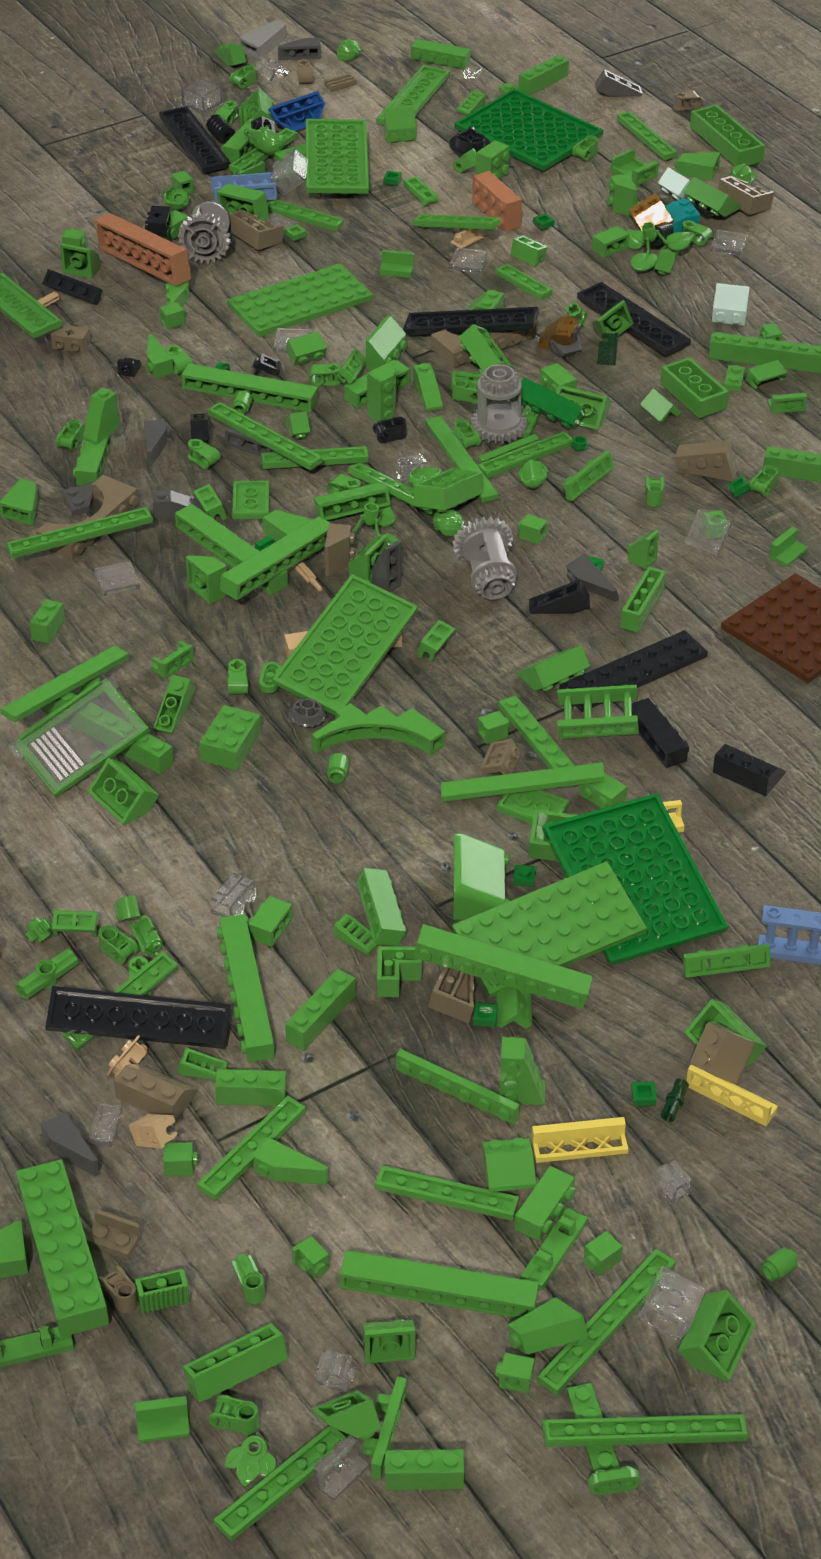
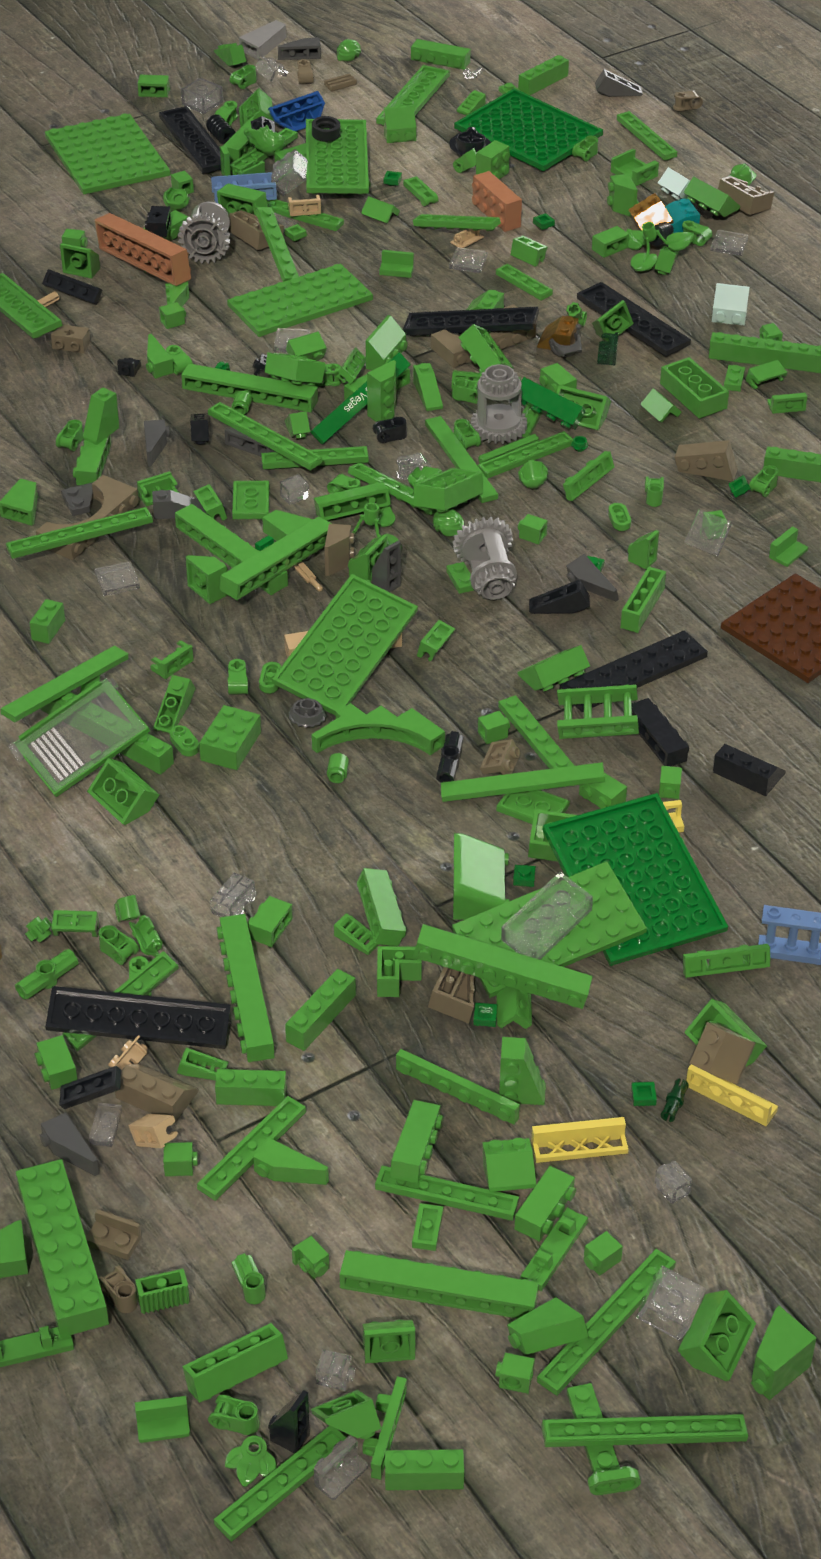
bright green piece [188,439,221,469] -> none
bright green slope [675,152,721,181] -> none
bright green brick [690,104,765,166] -> none
bright green brick [761,1247,798,1282] -> none
none -> bright green brick [34,1035,77,1090]
none -> bright green plate [45,114,170,195]
none -> black plate [59,1066,122,1109]
none -> bright green hinge [137,471,179,506]
none -> bright green brick [138,75,170,97]
none -> bright green plate [169,725,199,756]
none -> bright green tile [220,146,231,176]
none -> bright green plate [255,207,299,282]
none -> bright green brick [265,352,325,386]
none -> black slope [268,1390,310,1454]
none -> clear brick [280,475,309,505]
none -> tan hinge [288,195,321,216]
none -> green tile [310,352,411,445]
none -> black tyre [312,116,340,142]
none -> bright green panel [361,196,400,224]
none -> bright green brick [390,1100,443,1184]
none -> bright green plate [412,1203,443,1251]
none -> black piece [436,731,464,783]
none -> bright green plate [446,562,474,594]
none -> clear brick [501,872,593,960]
none -> bright green plate [608,503,631,531]
none -> bright green brick [659,766,682,799]
none -> bright green slope [751,1306,816,1400]

